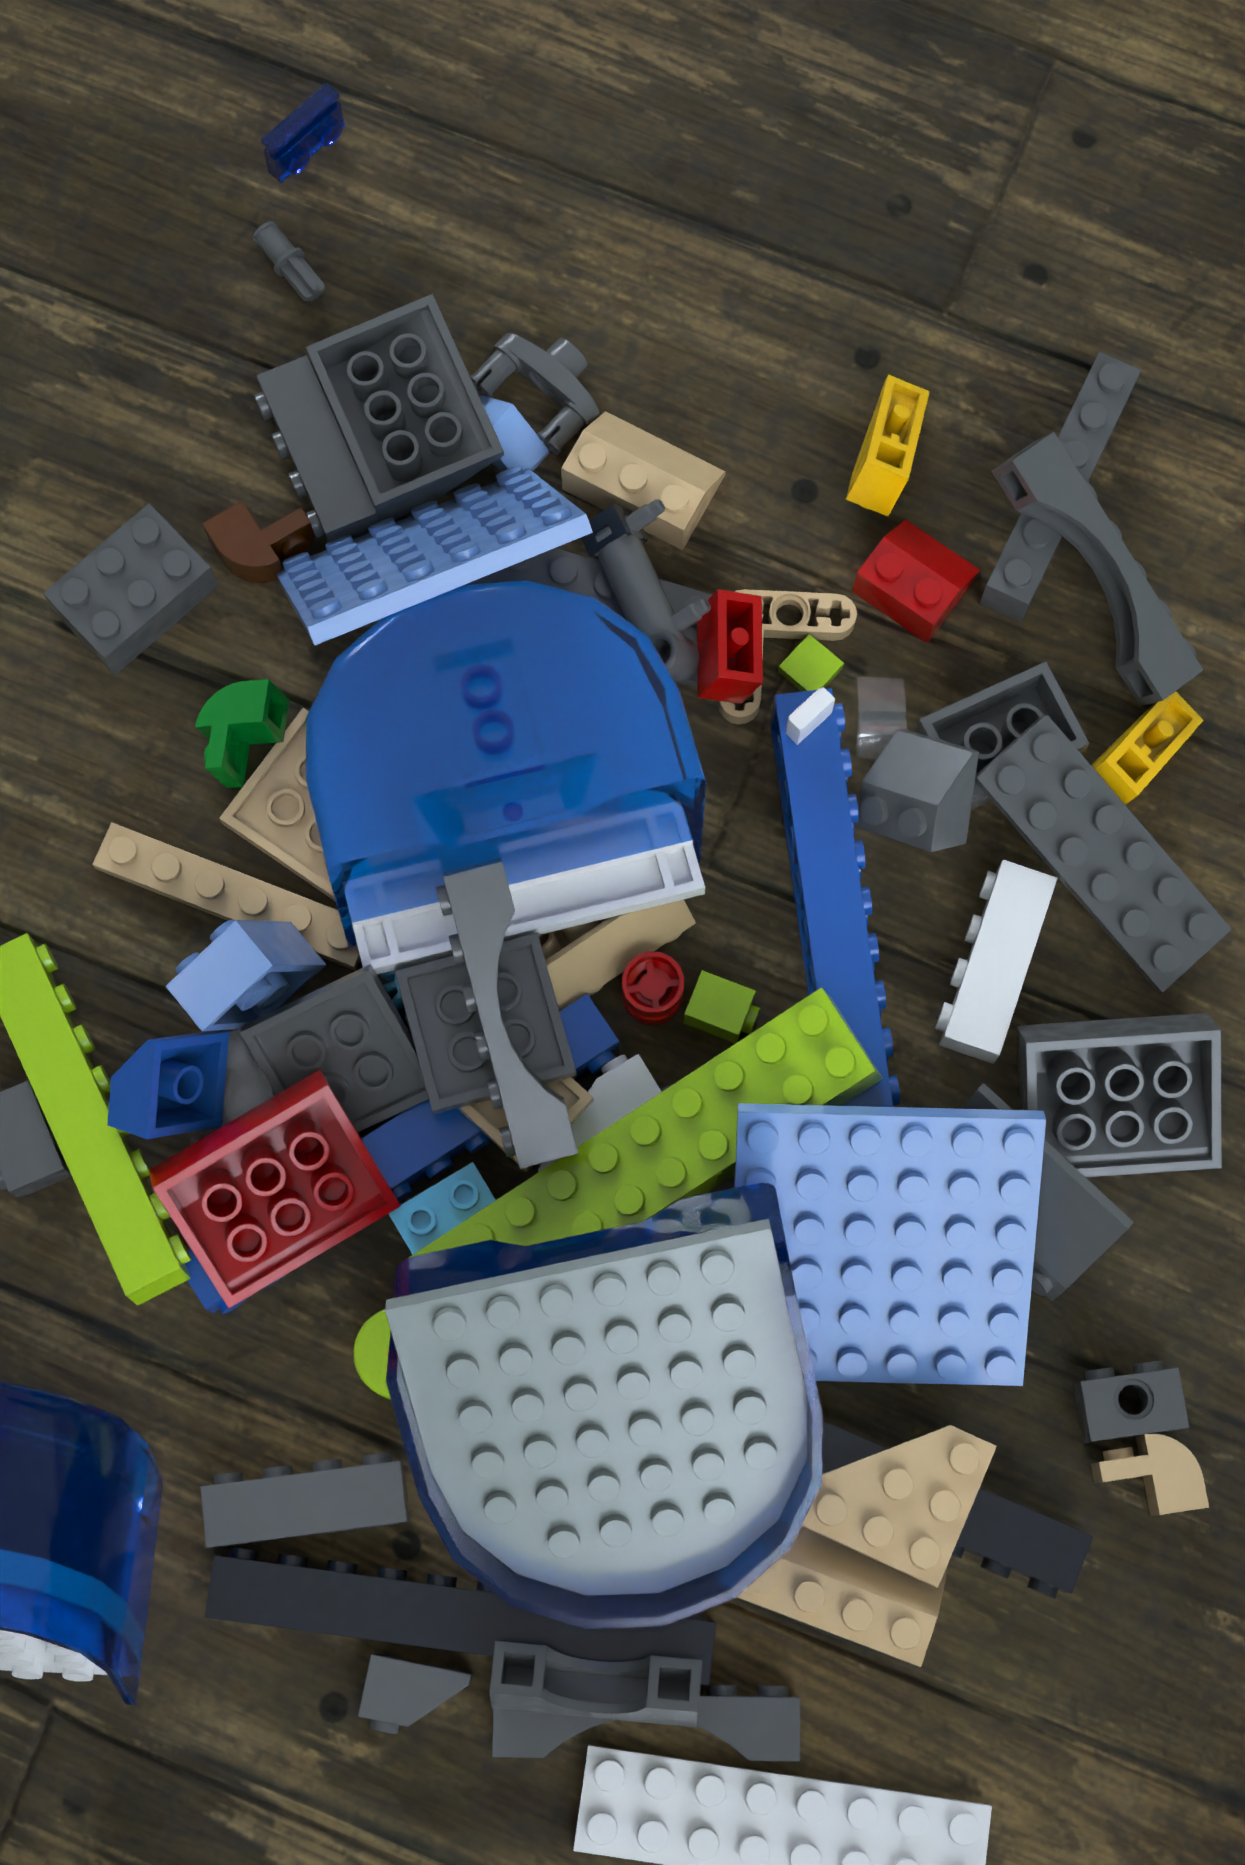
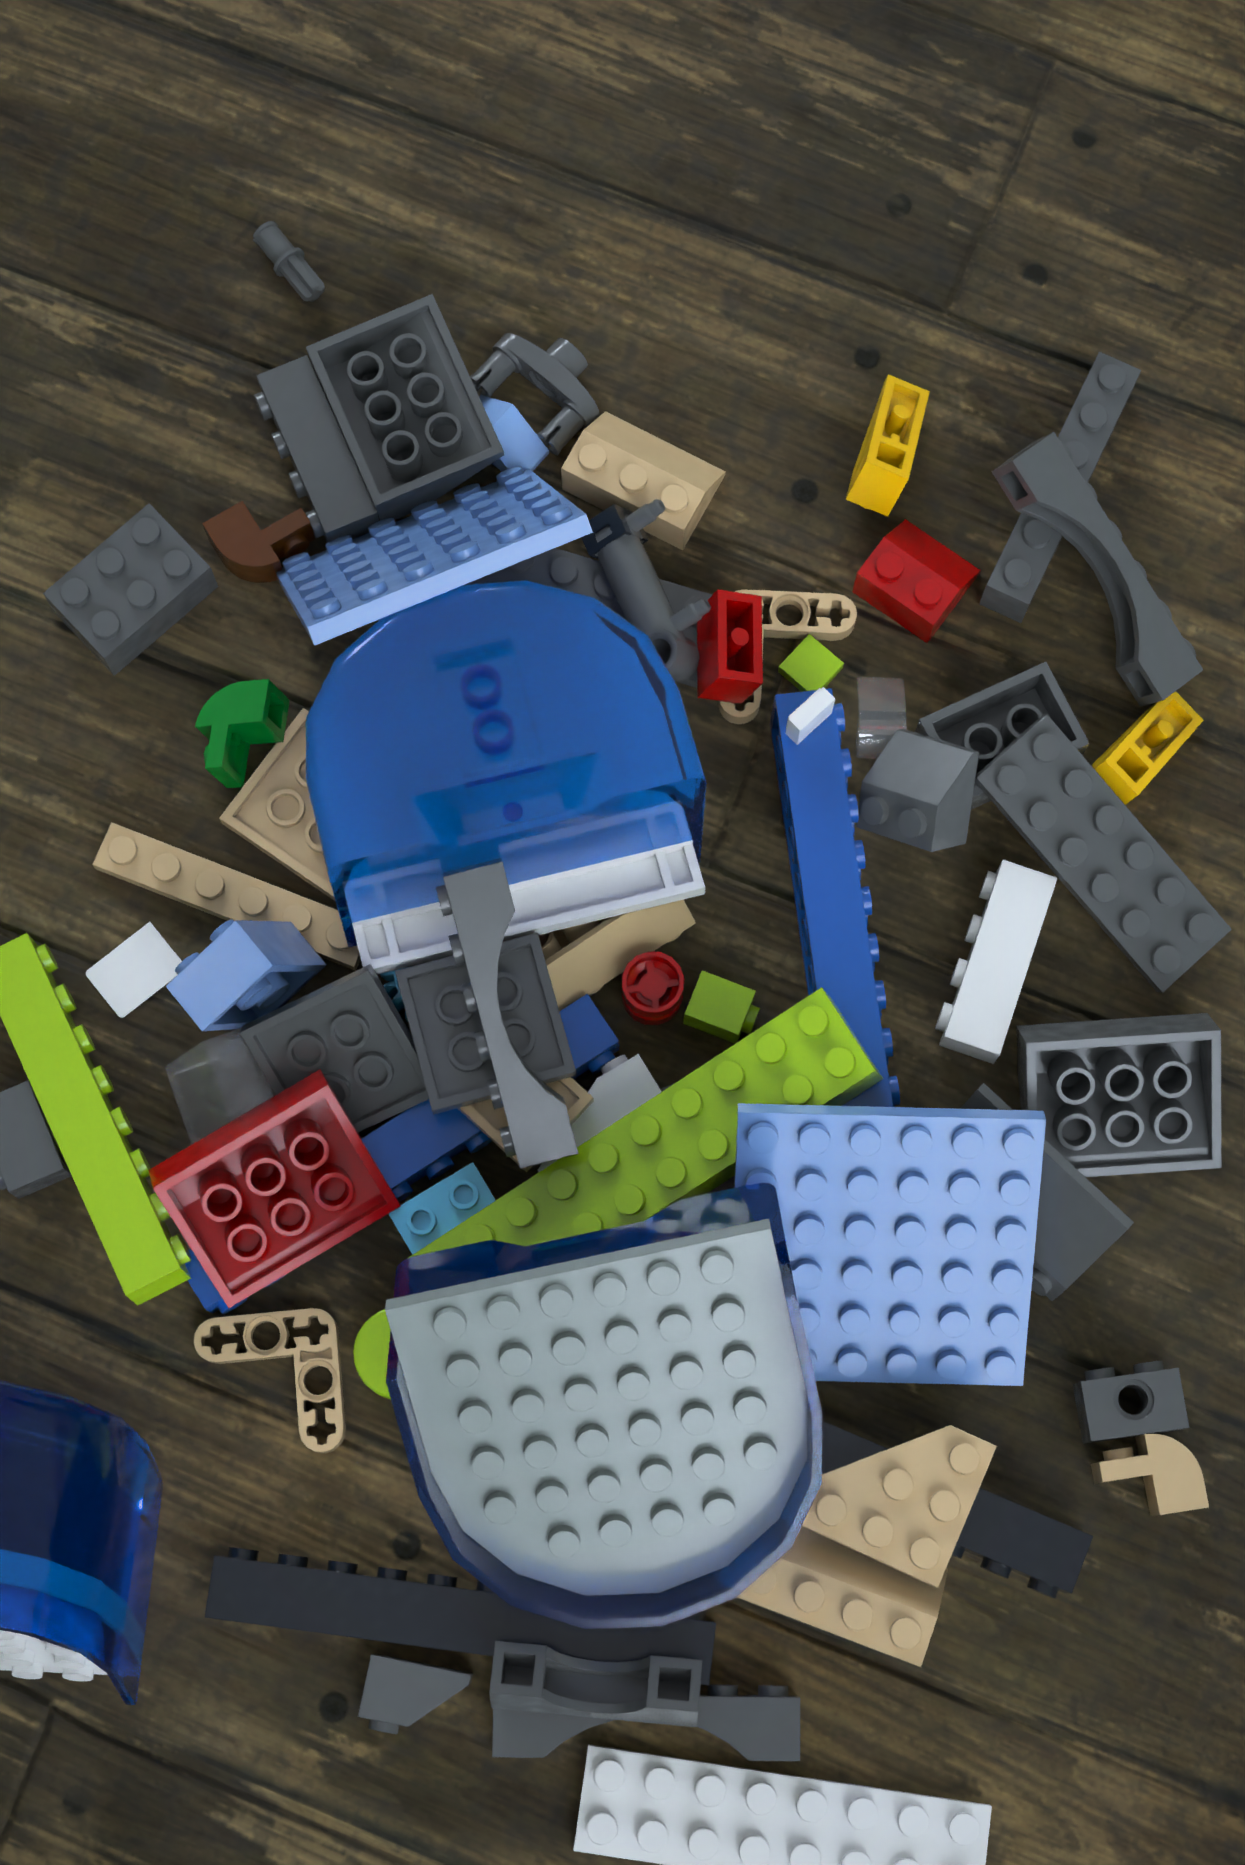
blue slope [108,1030,229,1139] -> none
dark grey brick [200,1453,410,1548] -> none
clear blue plate [261,82,345,183] -> none
none -> white sticker [86,922,182,1018]
none -> tan beam [194,1308,346,1453]

